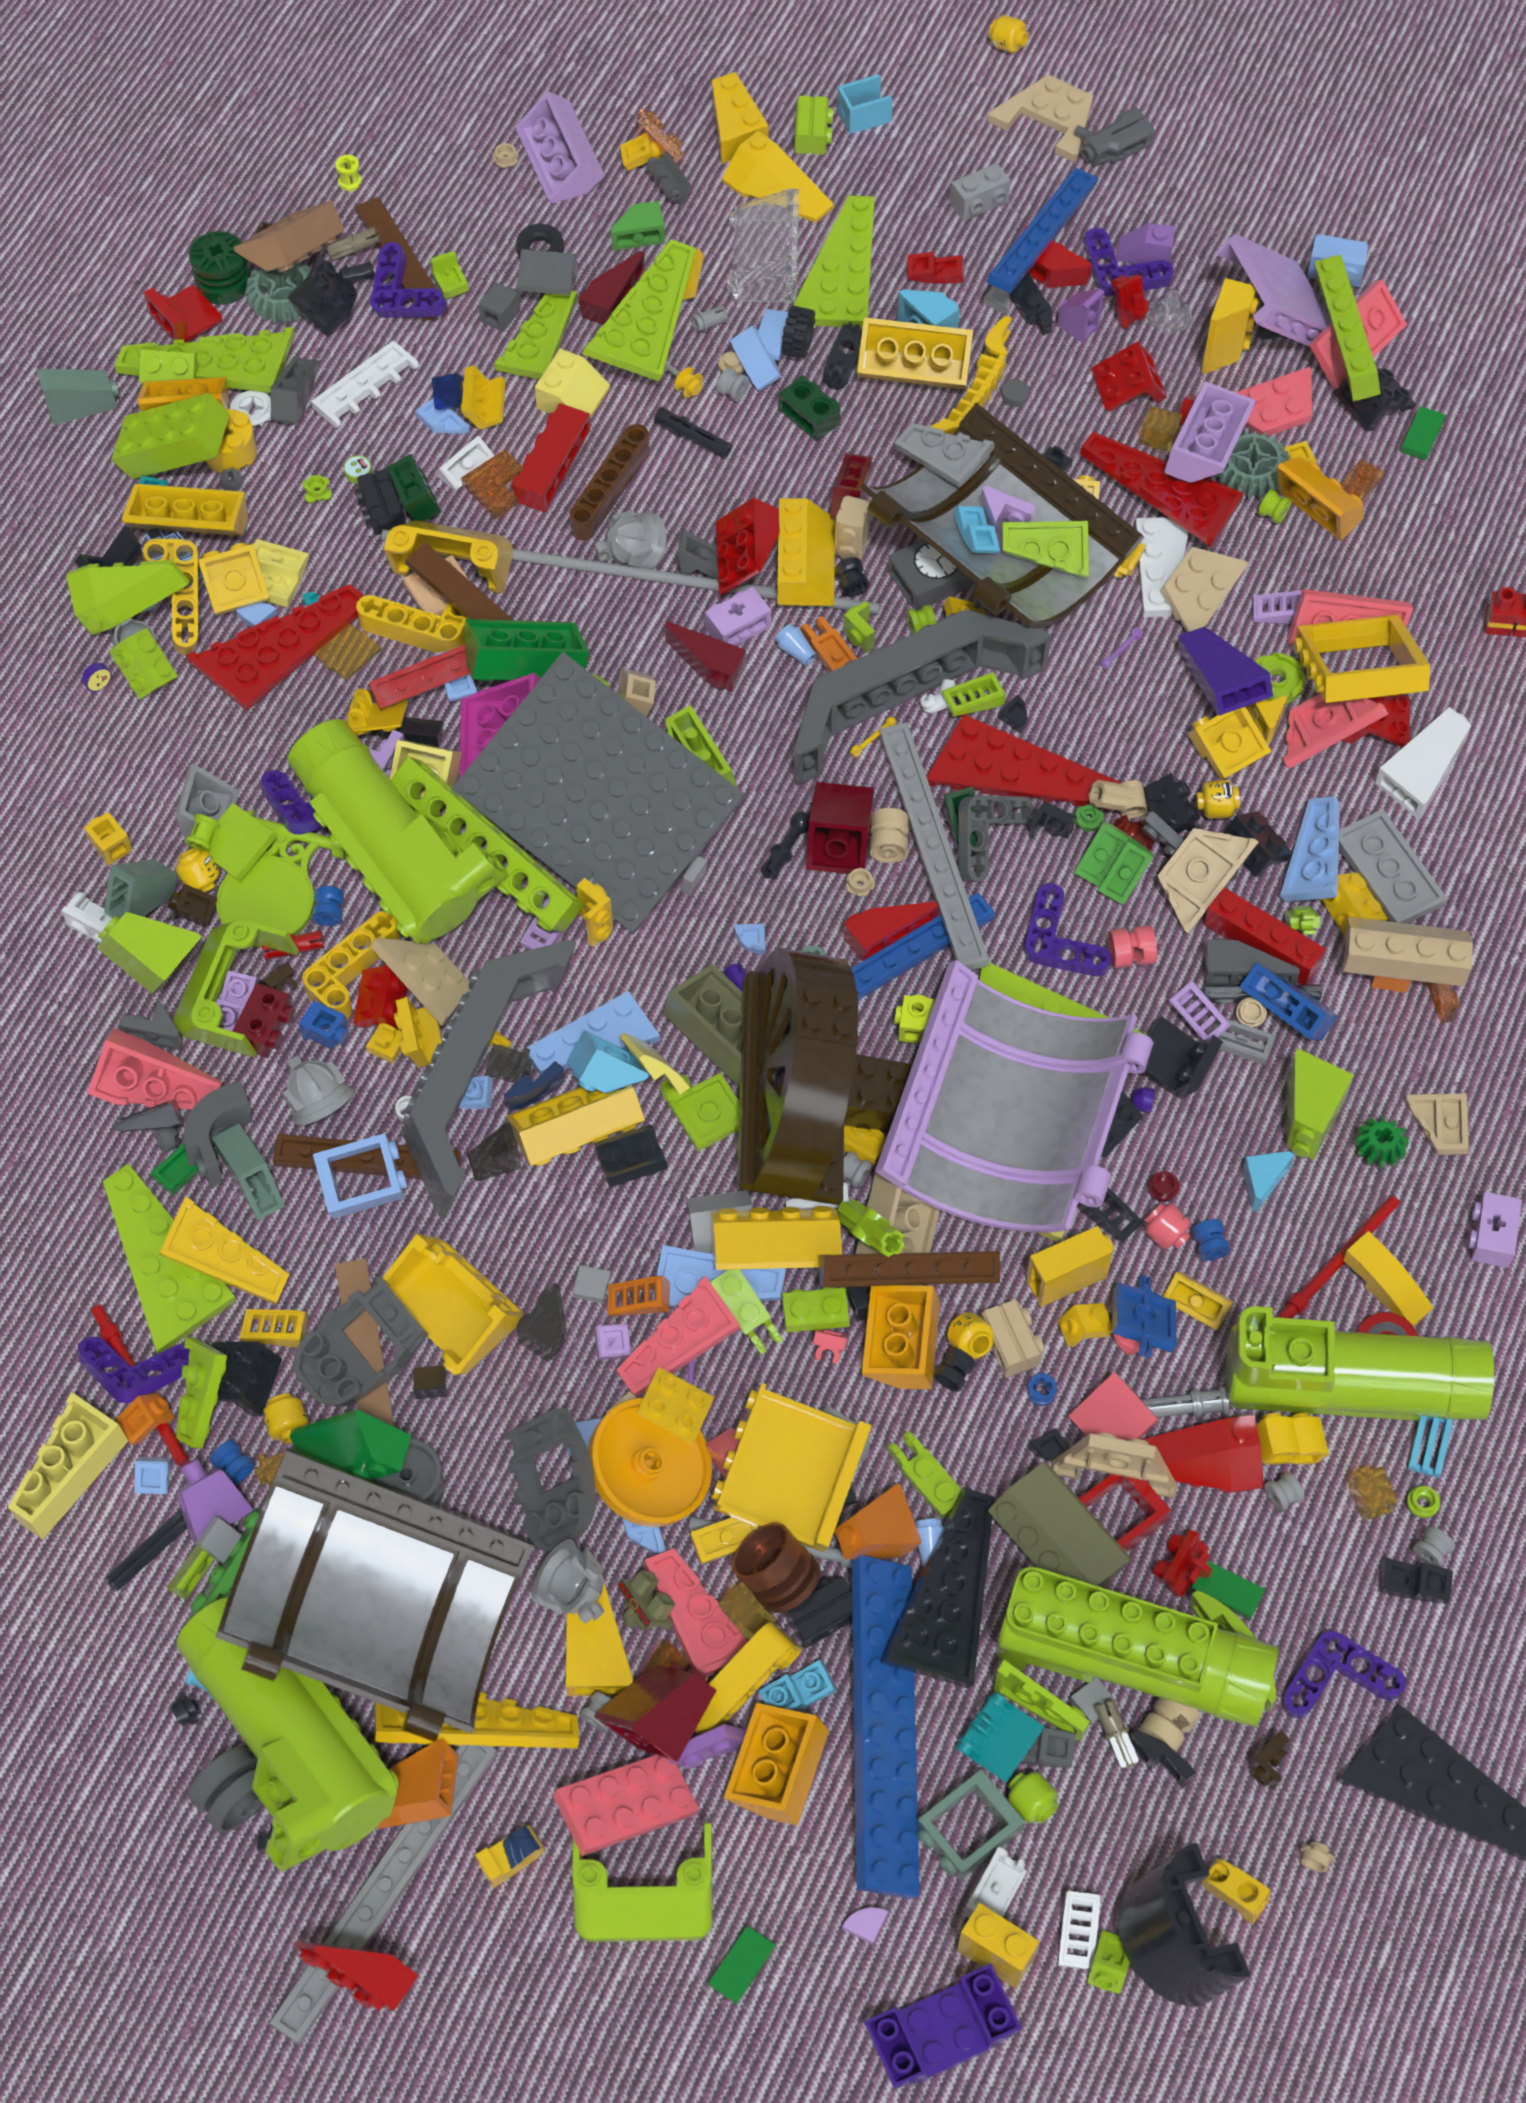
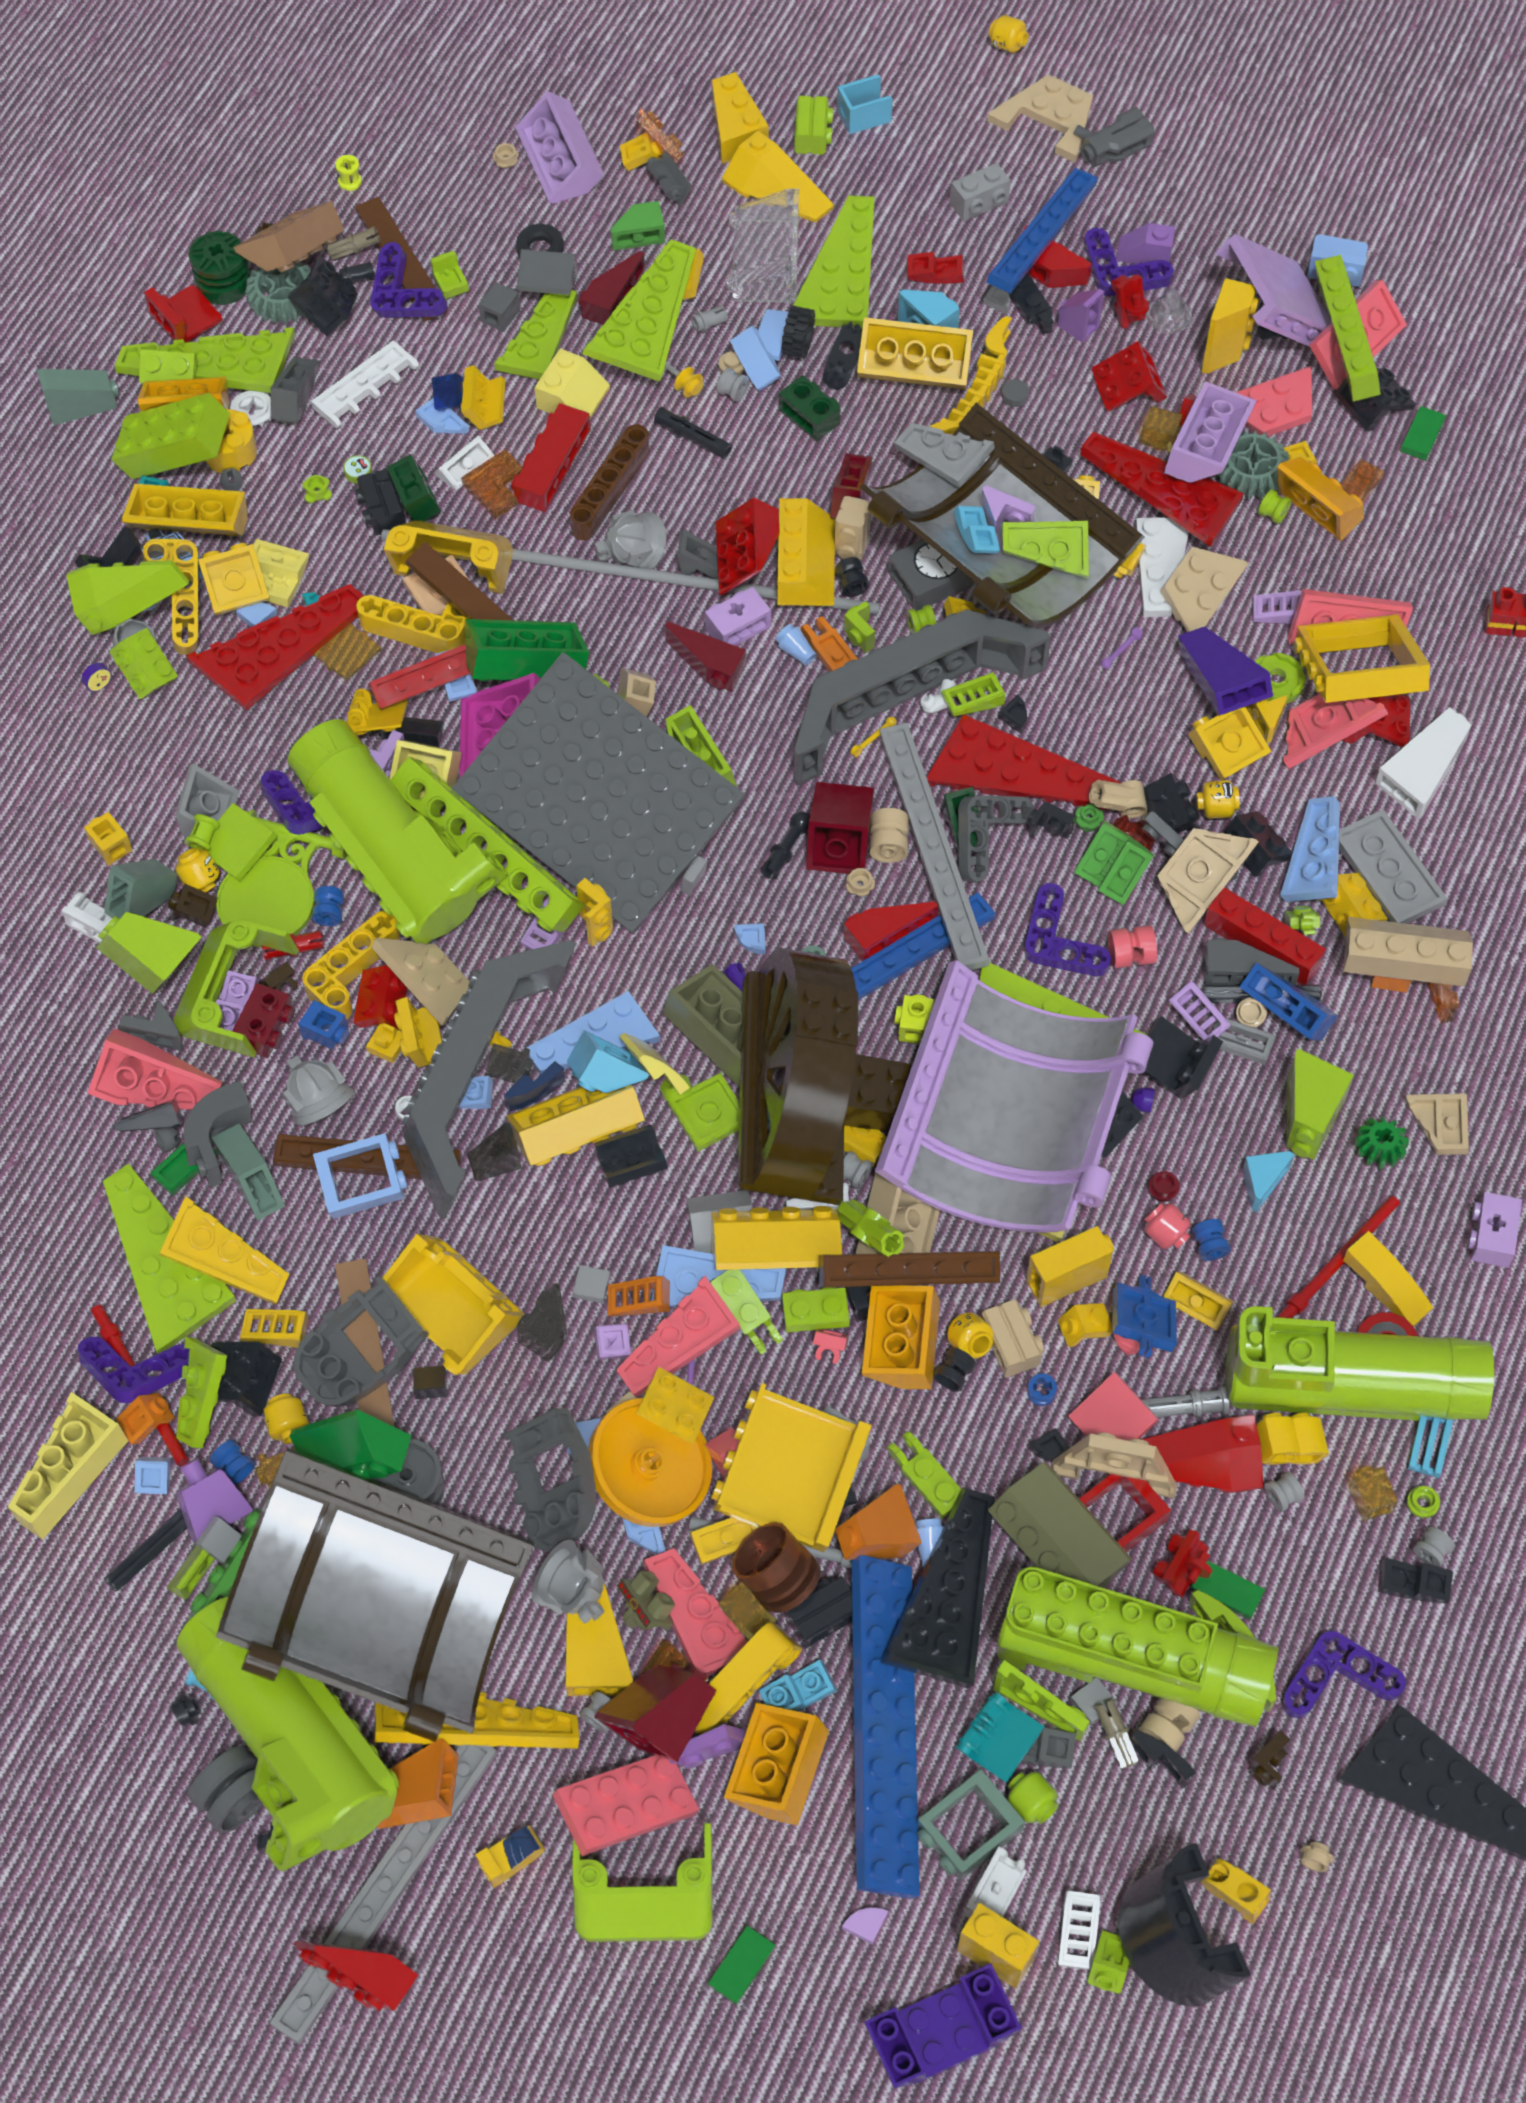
black slope [1077,1187,1143,1244] -> none

